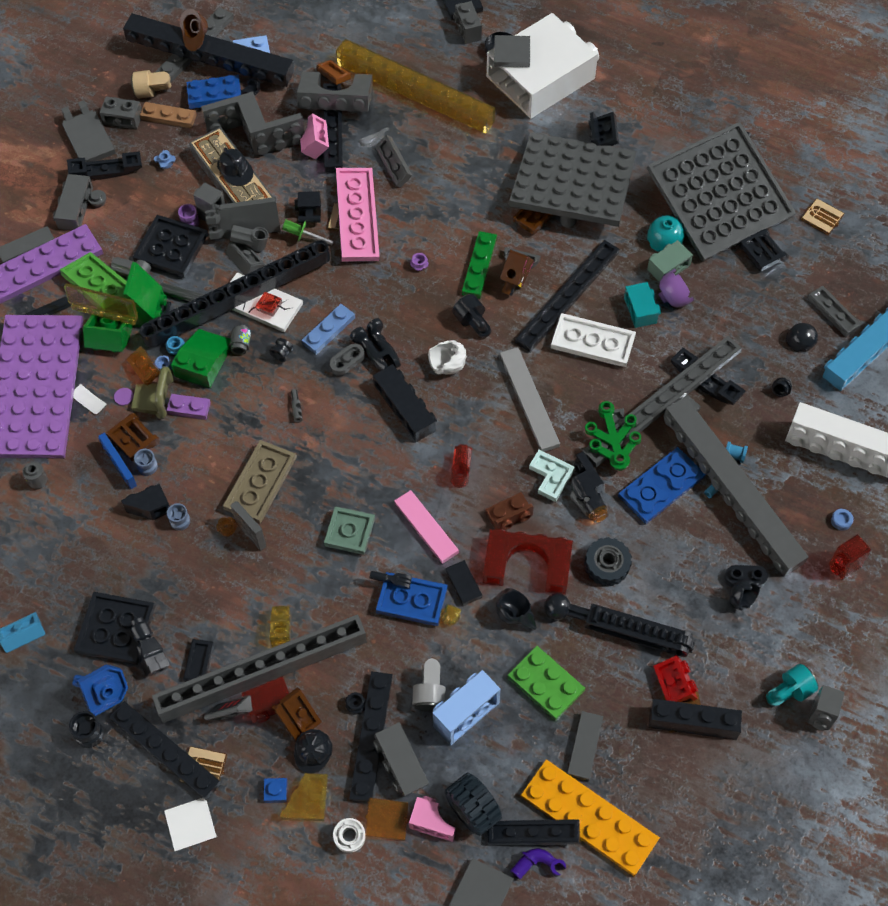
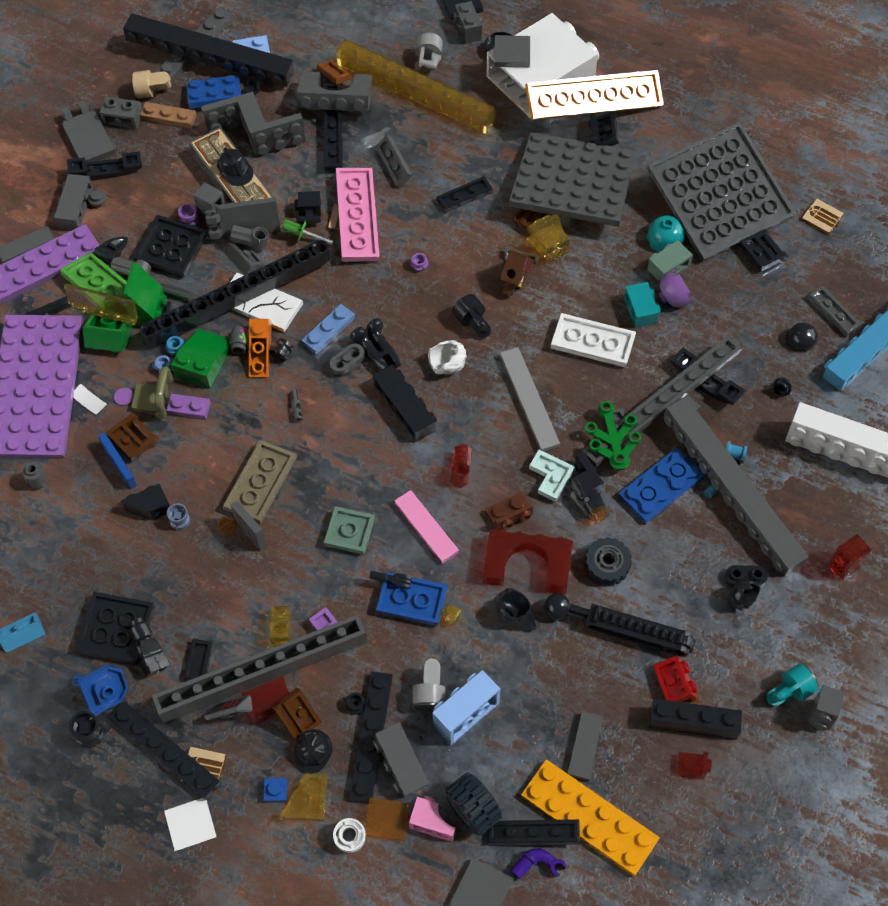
clear orange plate [126,346,160,386] -> none
sand blue wheel [134,449,158,476] -> none
medium blue plate [154,150,176,169] -> none
reddish brown piece [180,8,208,51] -> none
clear red plate [256,292,282,317] -> none
bright pink arch [300,113,329,159] -> none
black tile [446,560,482,606] -> none
green plate [462,231,497,299] -> none
bright green plate [508,646,585,721] -> none
black tile [515,240,620,353] -> none
medium blue tile [831,509,853,530] -> none
none -> black plate [94,237,128,264]
none -> orange slope [249,319,272,377]
none -> medium lavender plate [309,607,337,630]
none -> light grey piece [415,33,443,70]
none -> black tile [436,176,493,213]
none -> plate [525,70,664,120]
none -> clear yellow piece [526,214,570,263]
none -> clear red bracket [677,751,712,780]

